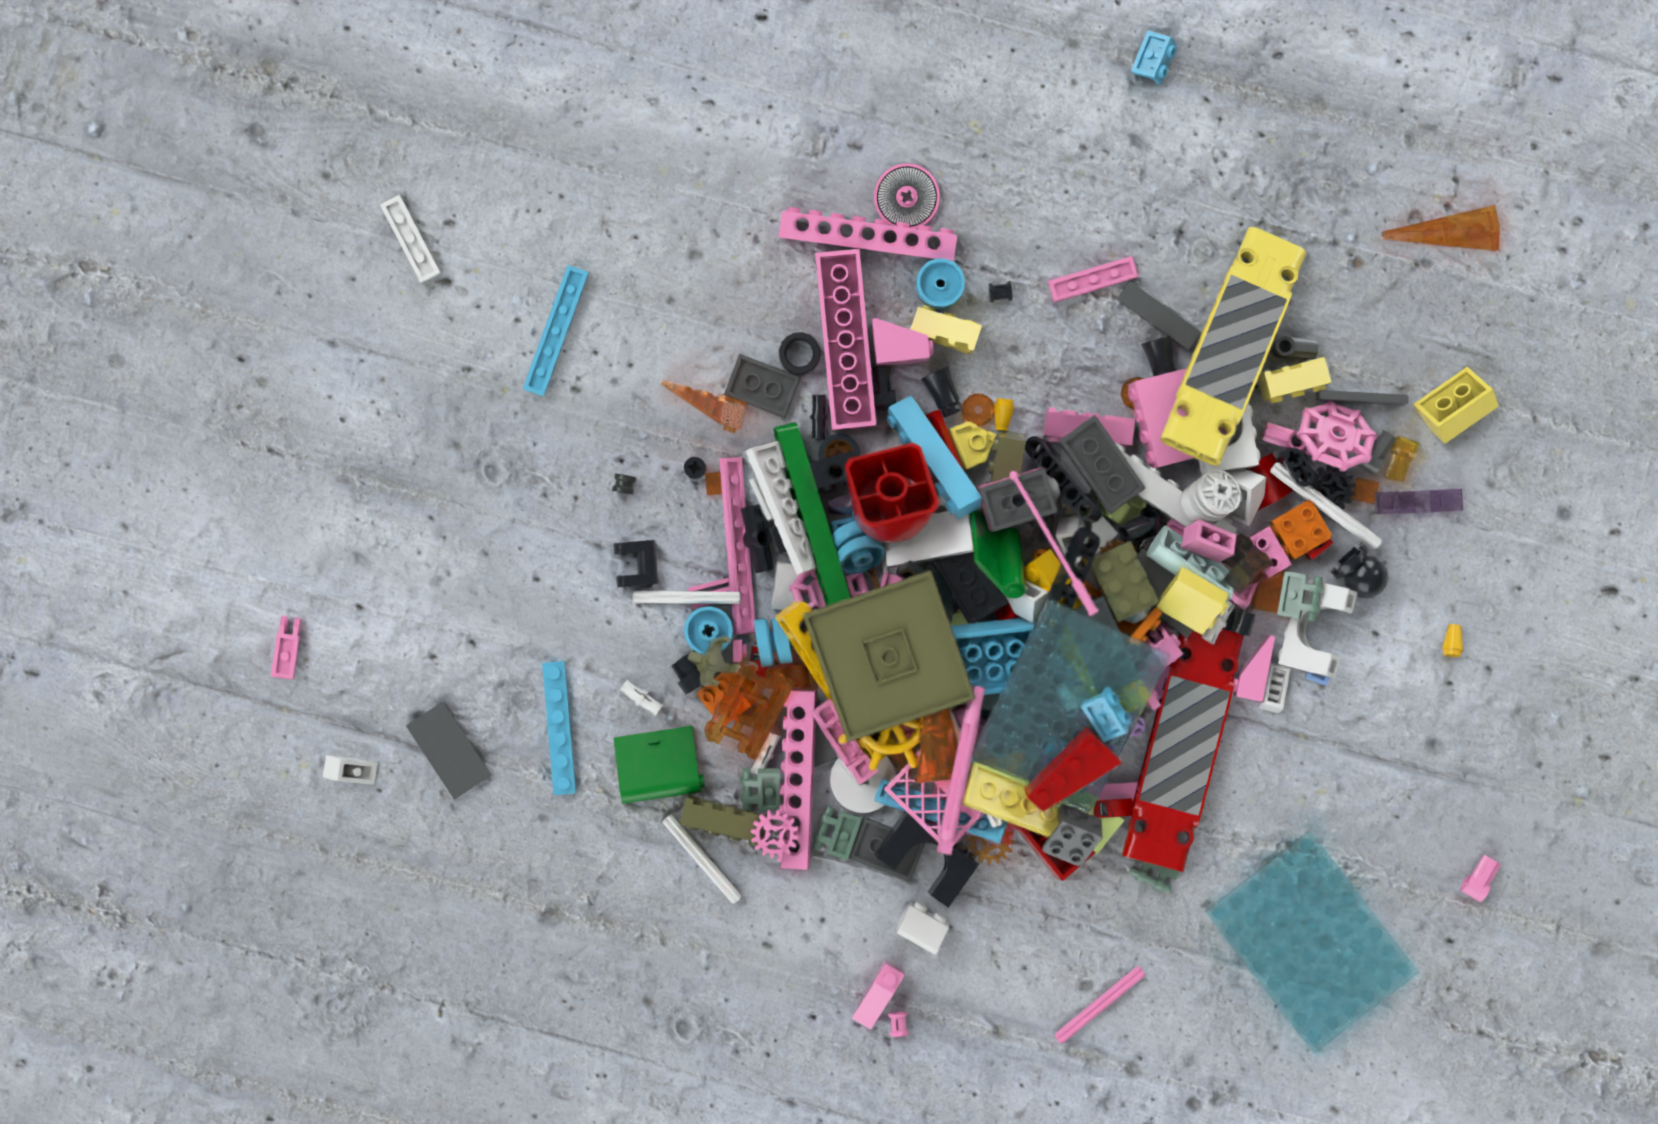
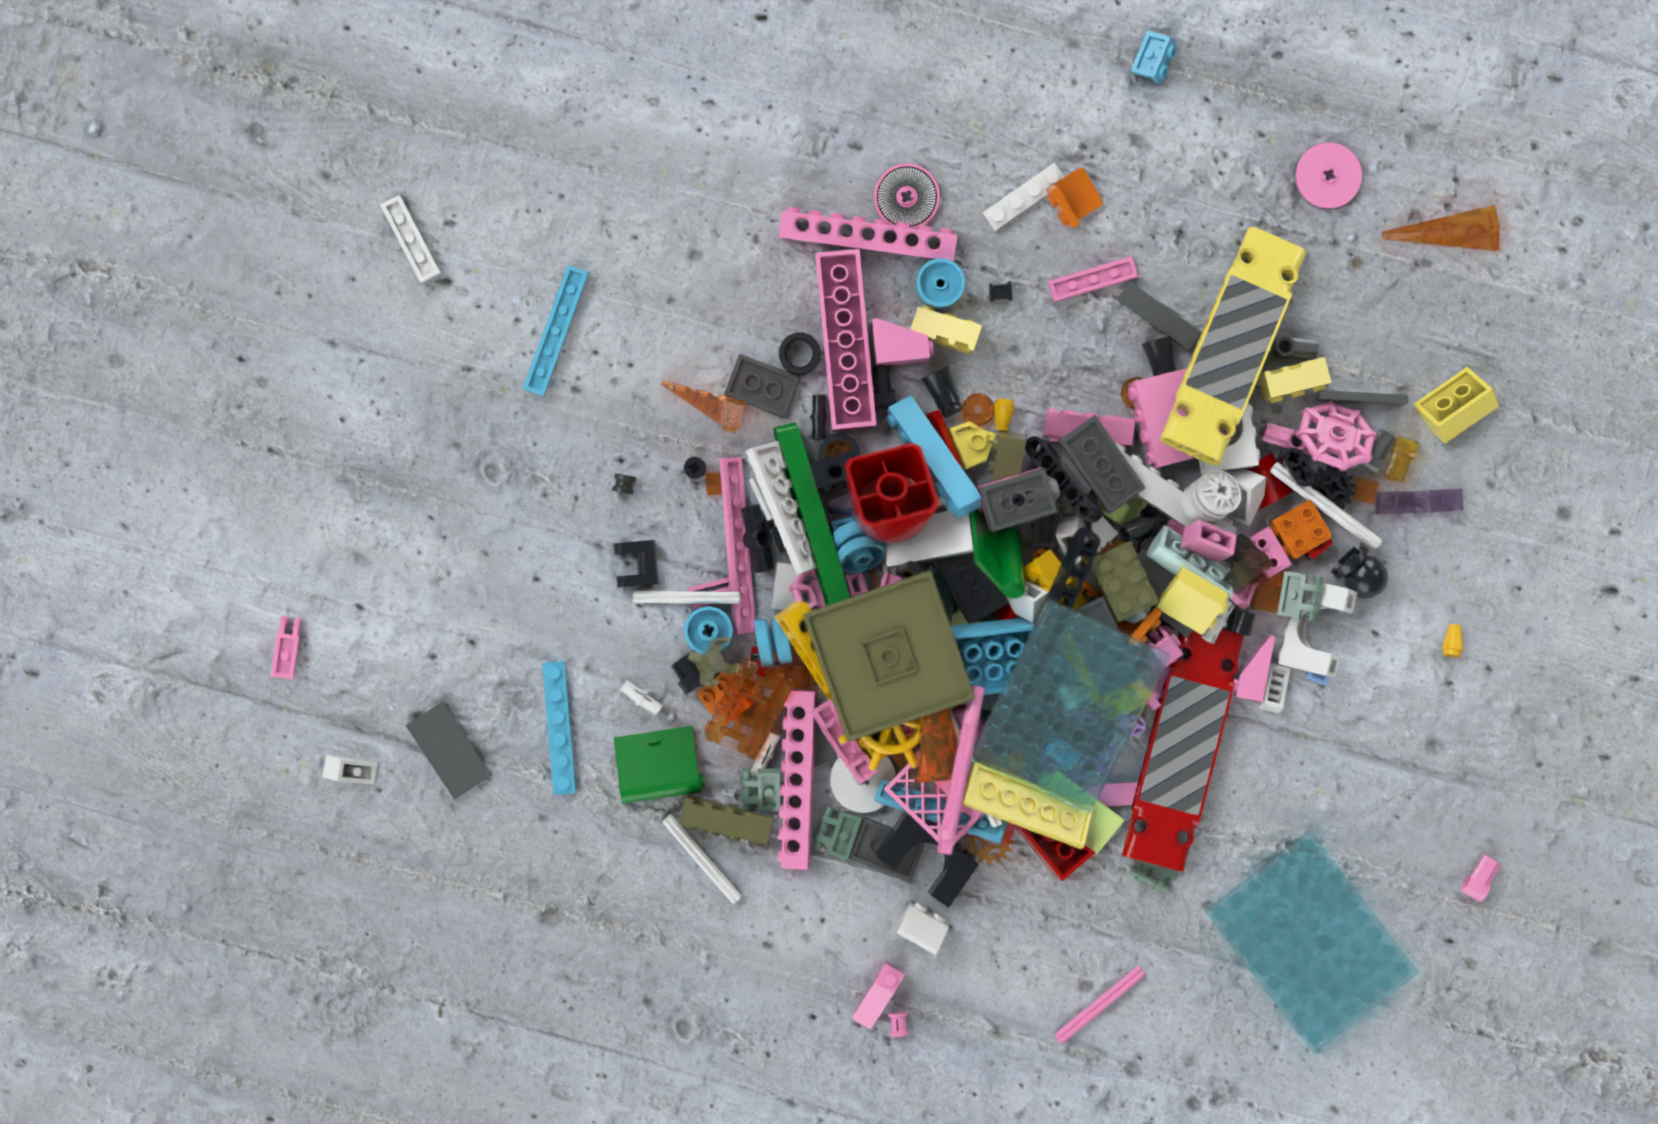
bright pink plate [733,640,747,662] -> none
bright pink gear [751,809,799,859] -> none
bright pink piece [1009,471,1099,617] -> none
red wedge [1024,726,1122,812] -> none
dark grey bracket [1043,803,1103,866] -> none
medium azure bracket [1081,687,1131,743] -> none
red sticker [1093,798,1133,818] -> none
none -> white plate [982,163,1064,232]
none -> orange bracket [1045,168,1103,229]
none -> bright pink piece [1295,143,1362,209]

